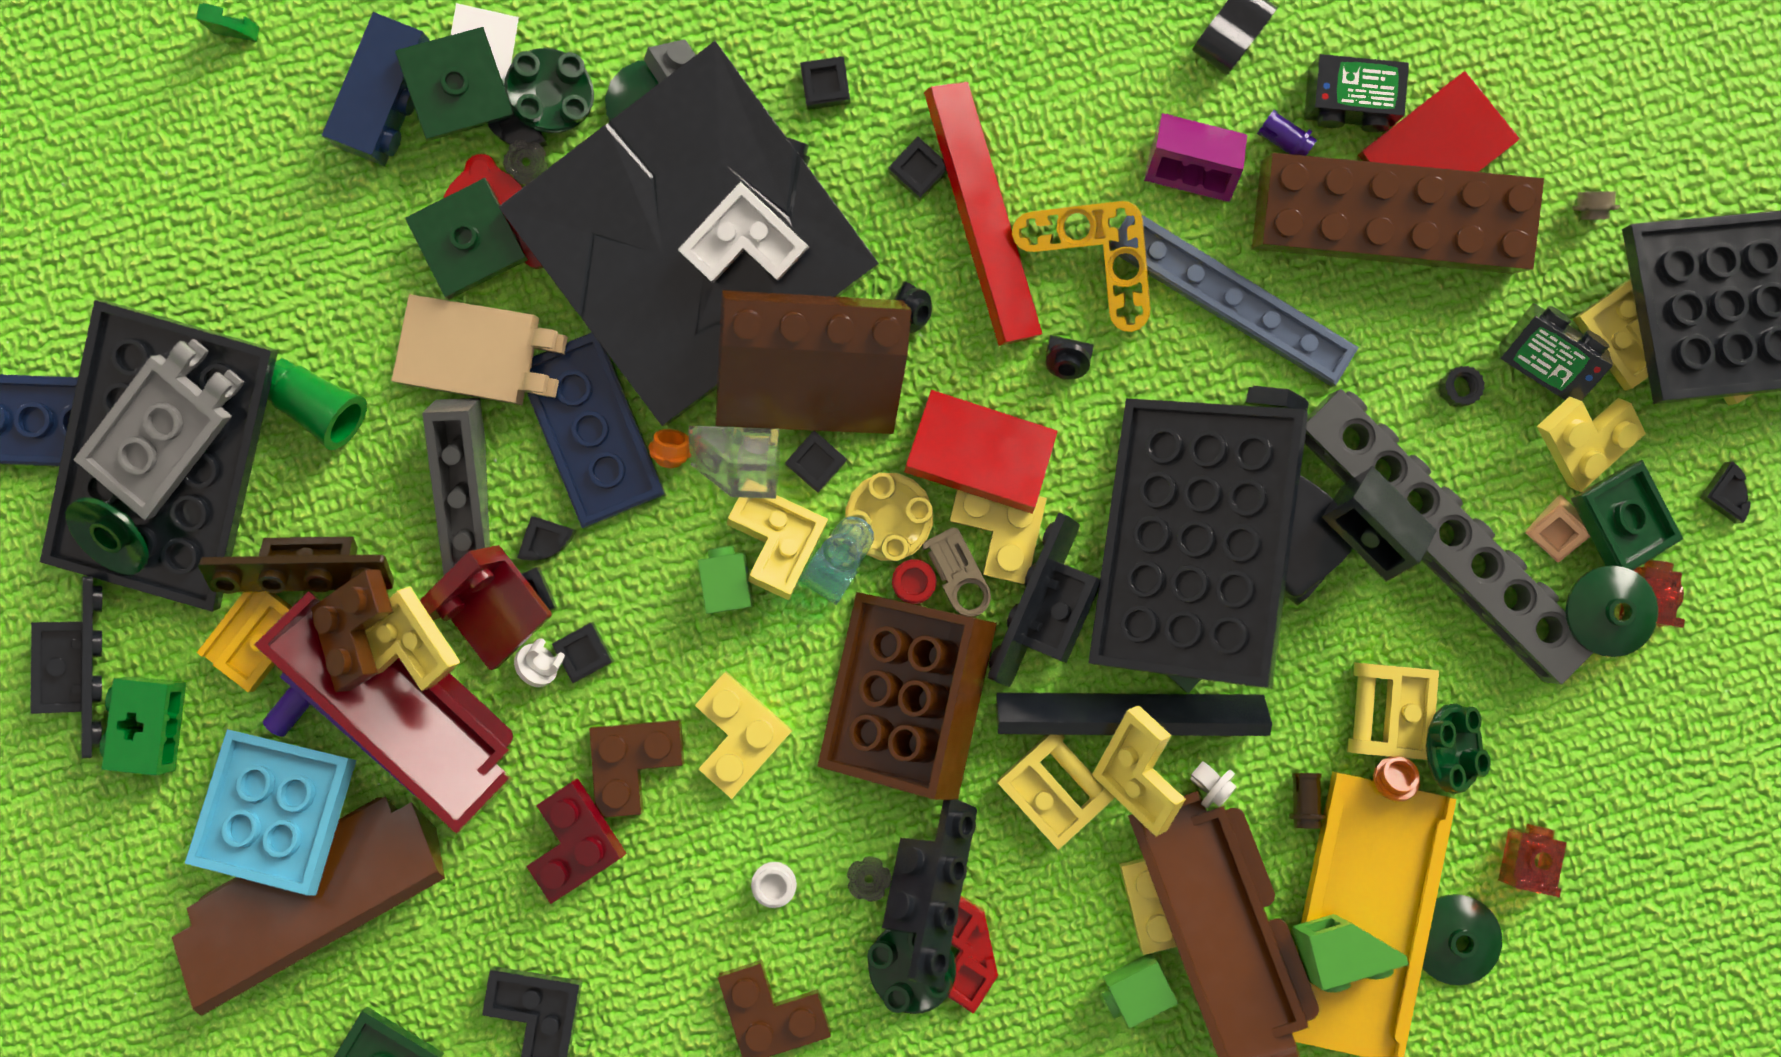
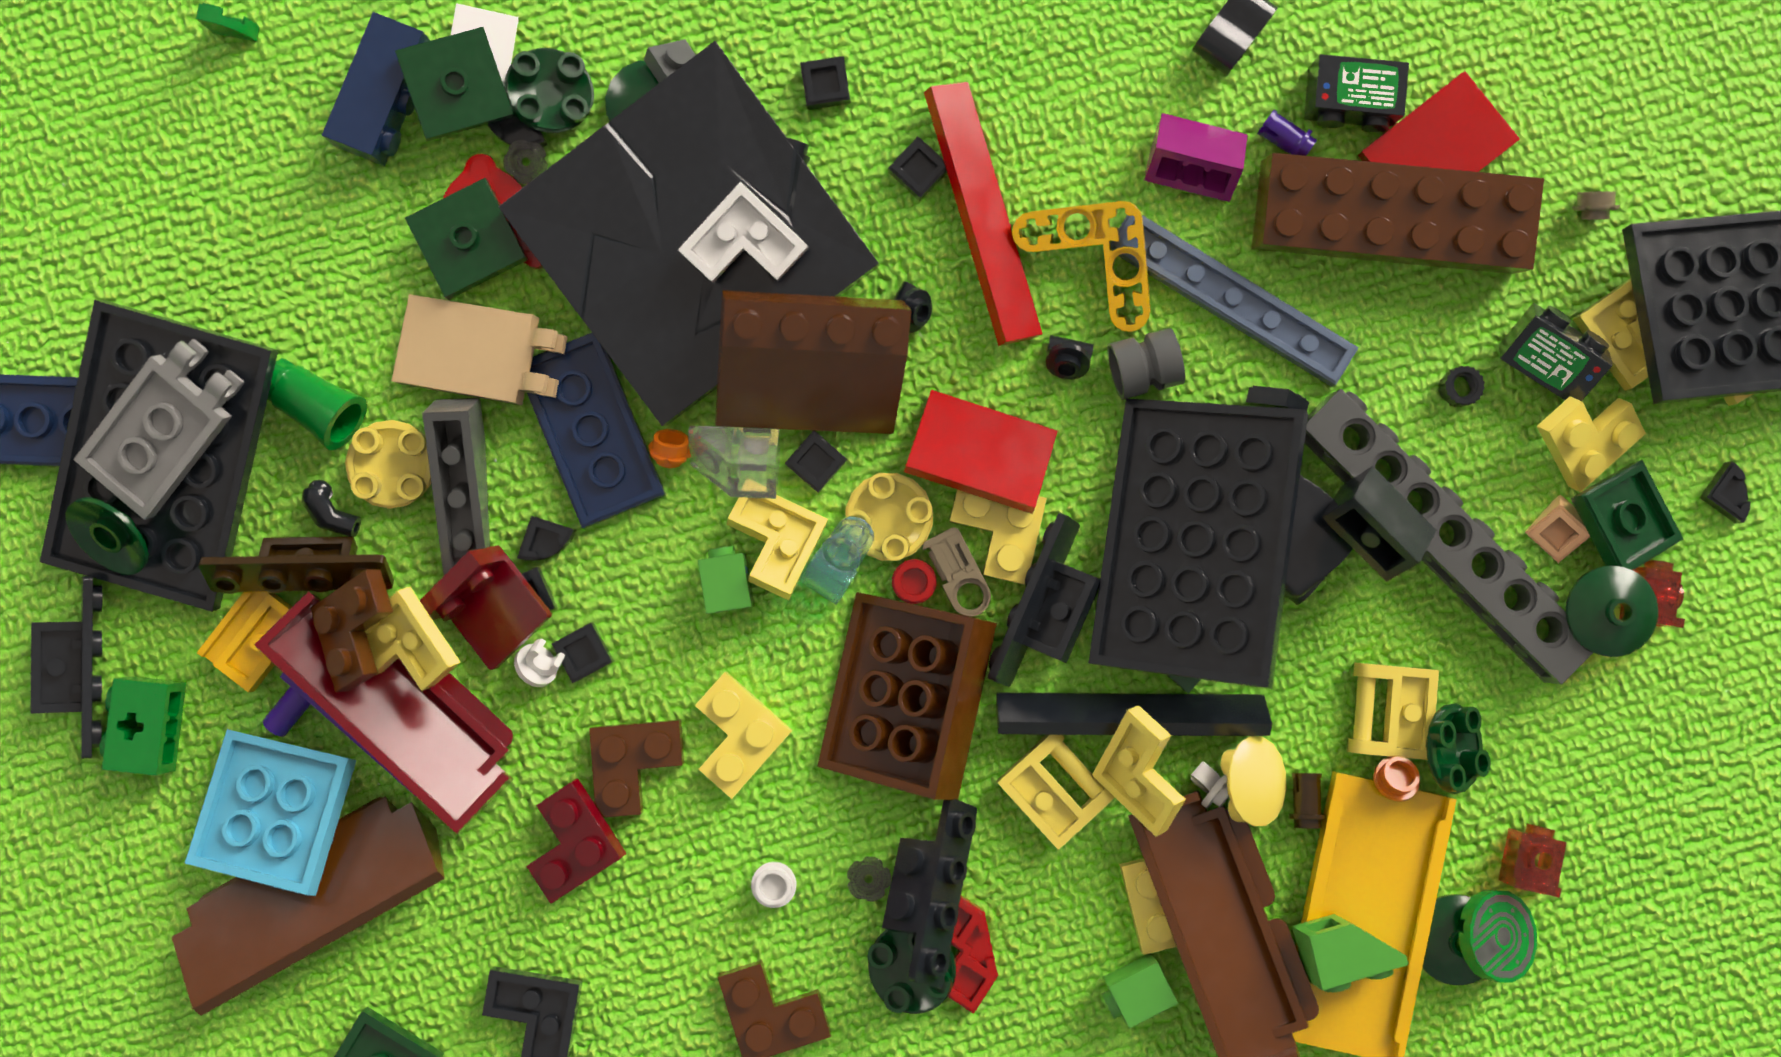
none -> black arm [302,480,361,537]
none -> light yellow dish [345,420,432,509]
none -> dark grey wheel [1107,328,1185,400]
none -> light yellow dish [1221,736,1287,827]
none -> tile [1459,890,1537,983]

